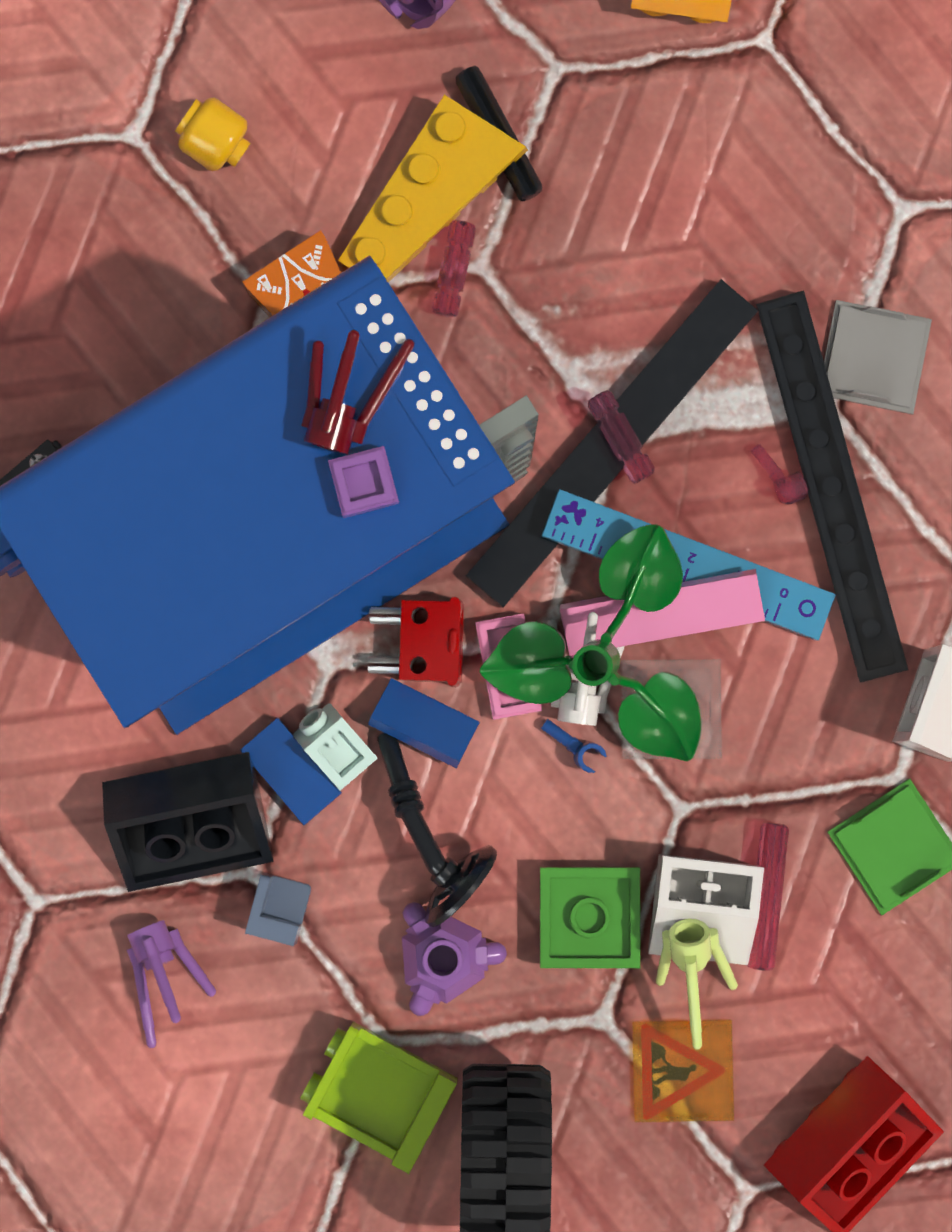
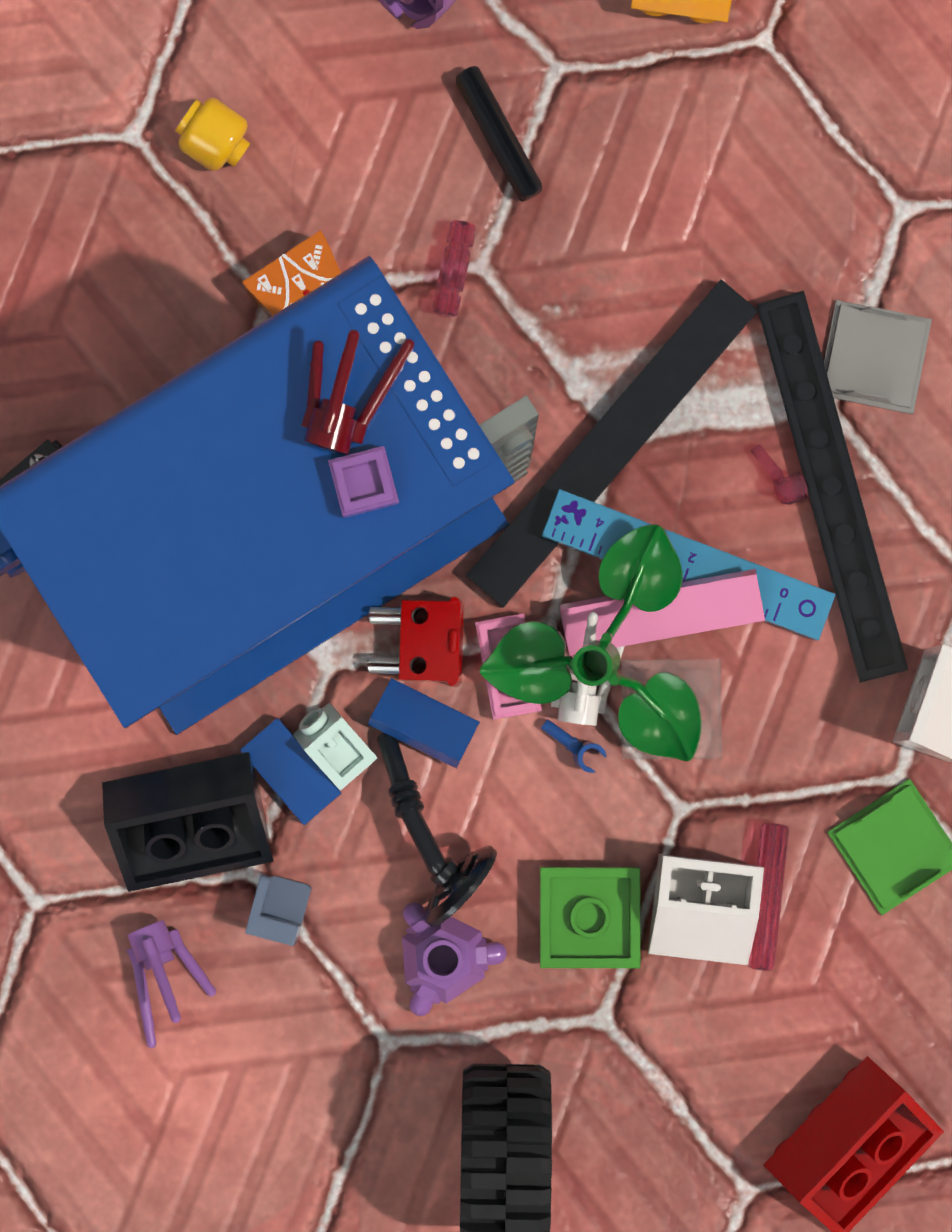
lime panel [300,1021,458,1174] -> none
yellow wing [338,94,528,283] -> none
clear pink axle [588,390,655,484] -> none
clear yellow piece [632,1020,734,1122] -> none
yellowish green plant [656,919,738,1050] -> none

